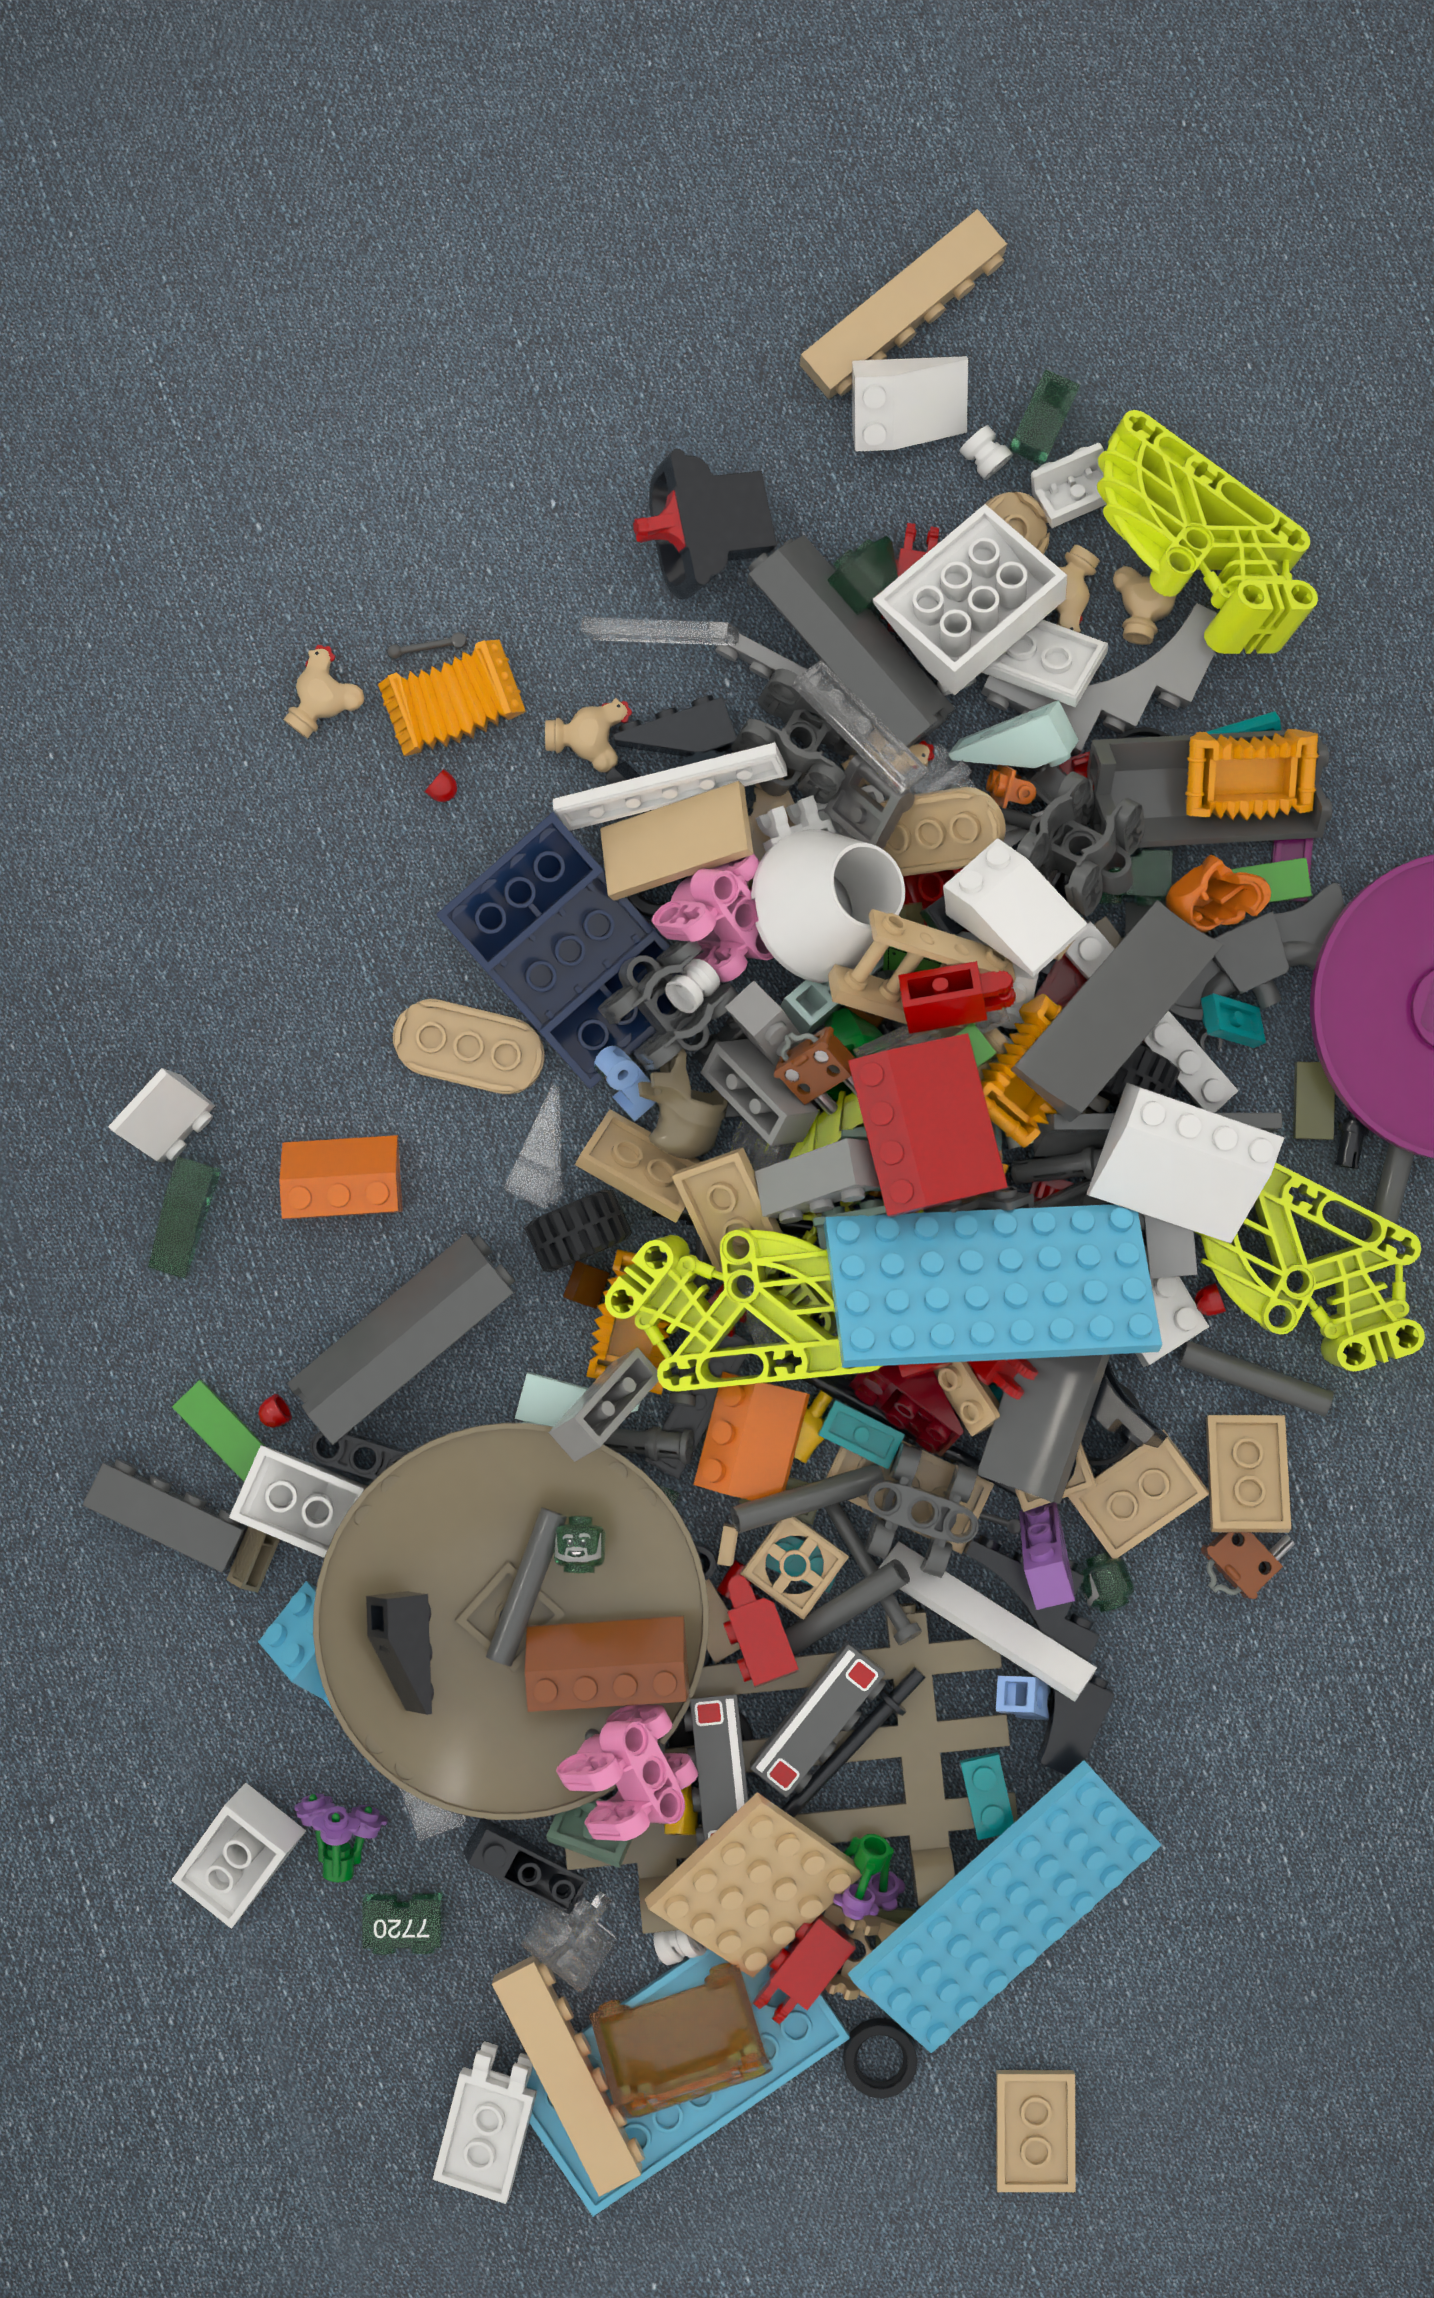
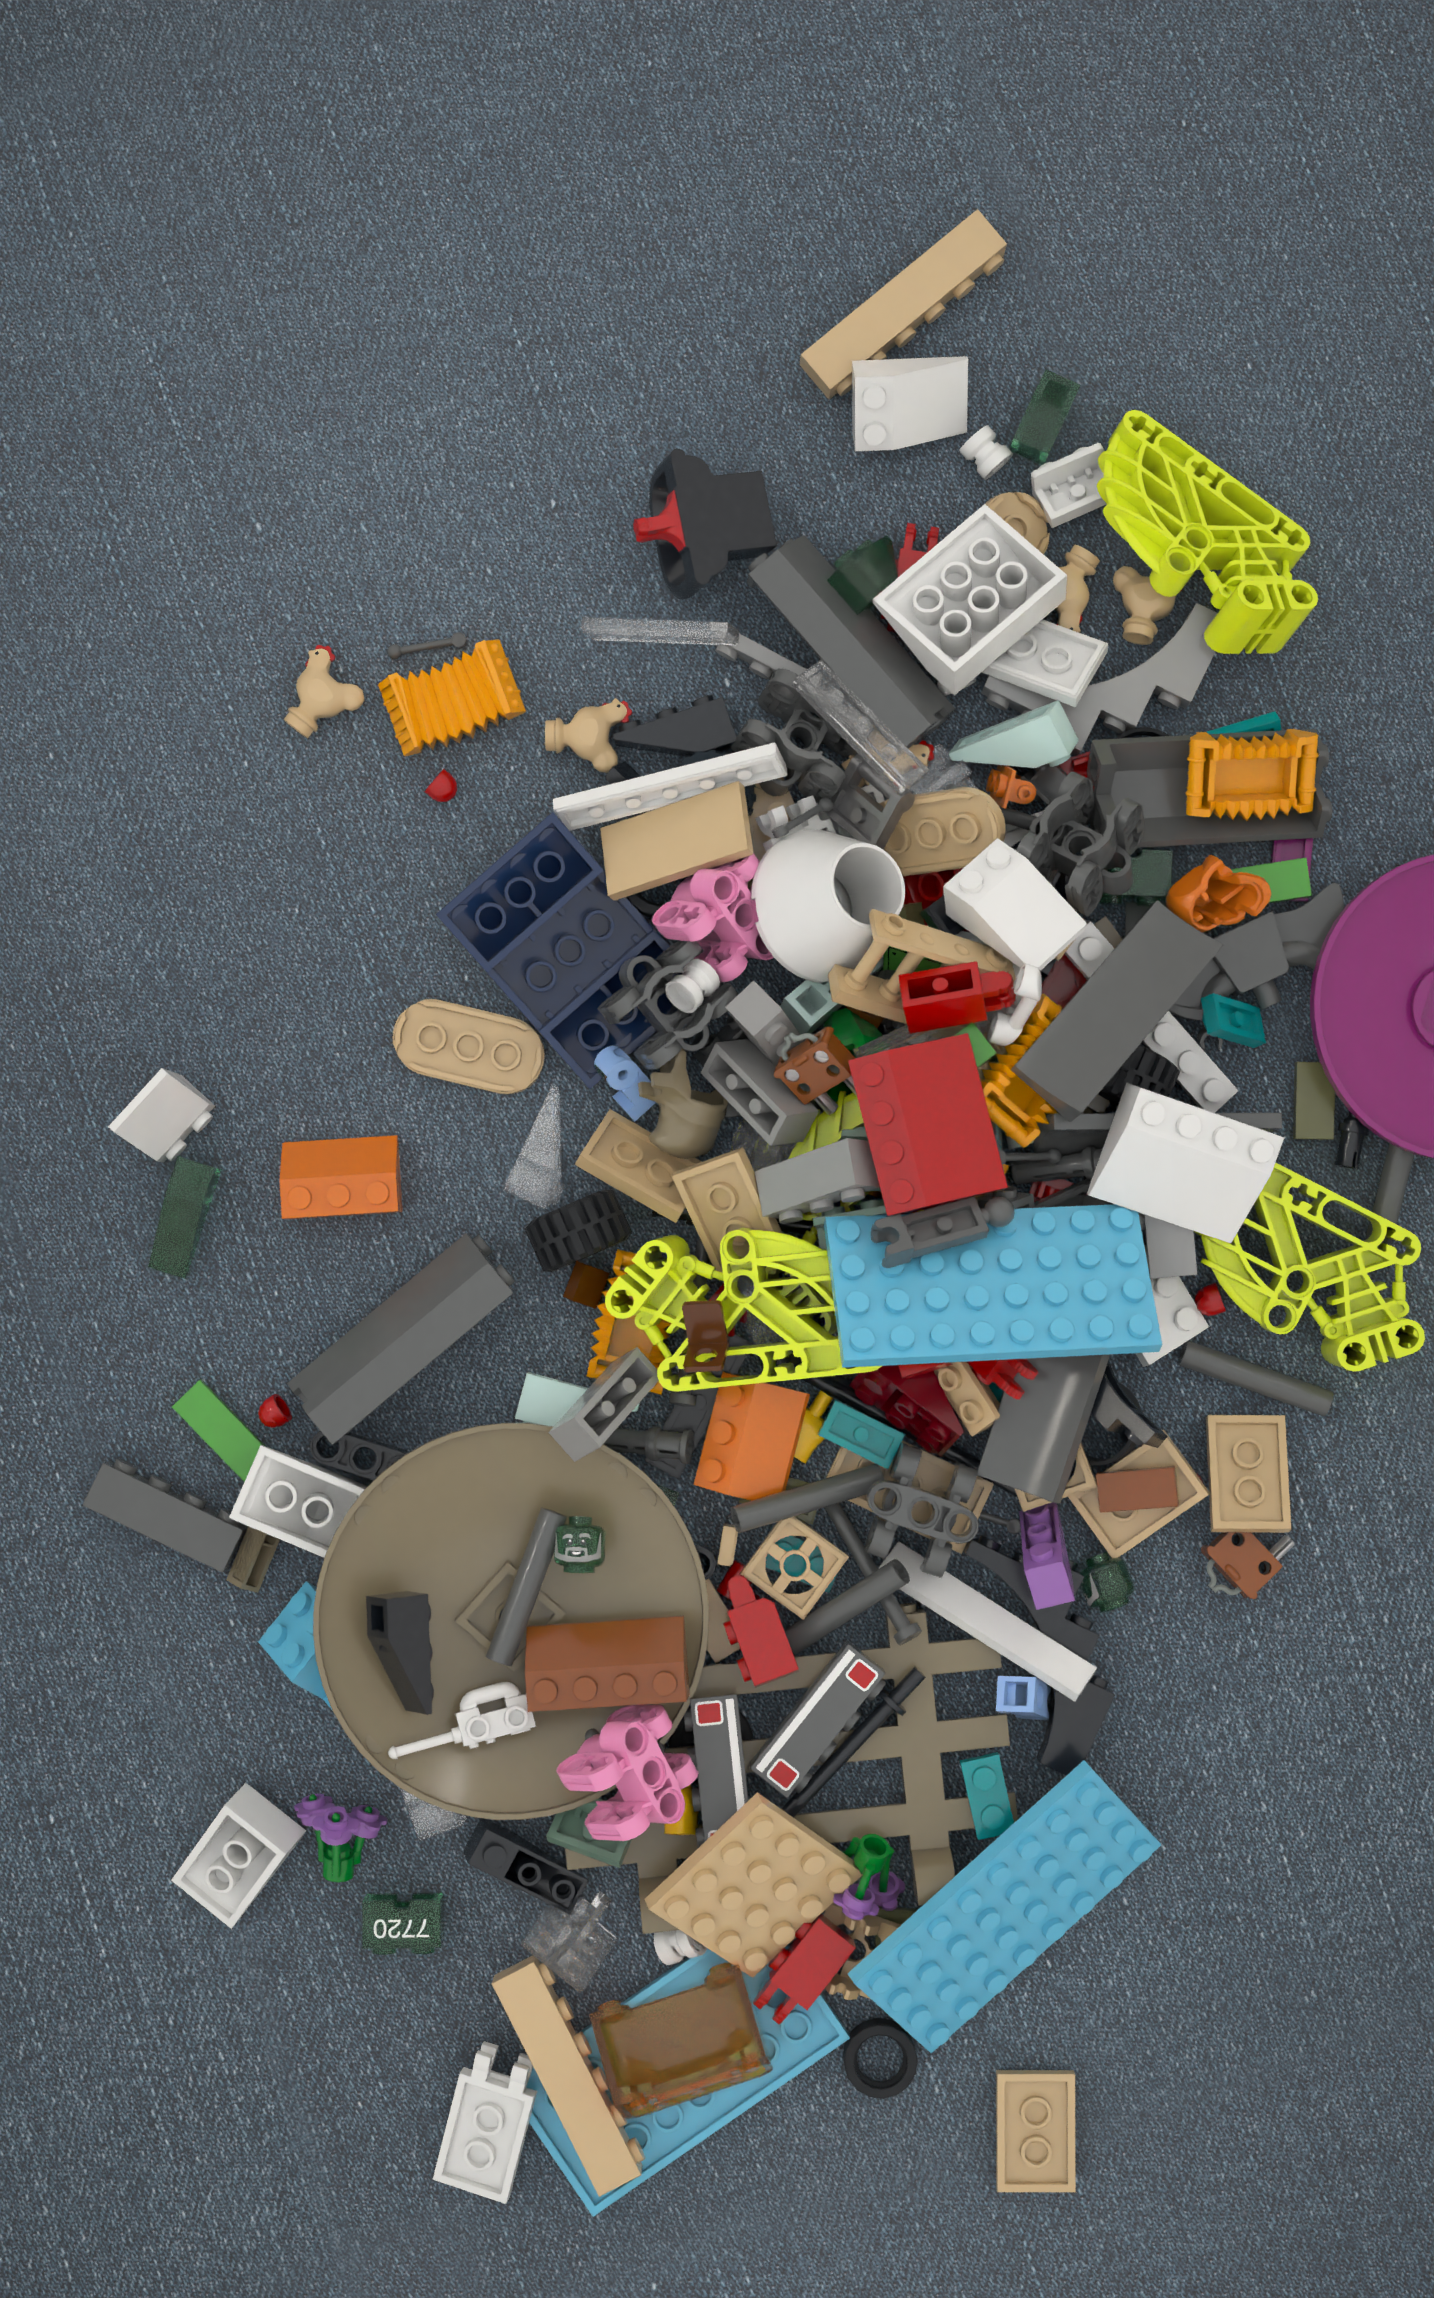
none -> white piece [388,1682,536,1759]
none -> reddish brown bracket [682,1300,729,1372]
none -> dark grey hinge [772,797,833,838]
none -> dark grey plate [871,1196,1015,1268]
none -> white bar [987,963,1042,1046]
none -> dark grey hinge [999,1148,1061,1165]
none -> dark orange tile [1096,1466,1179,1513]

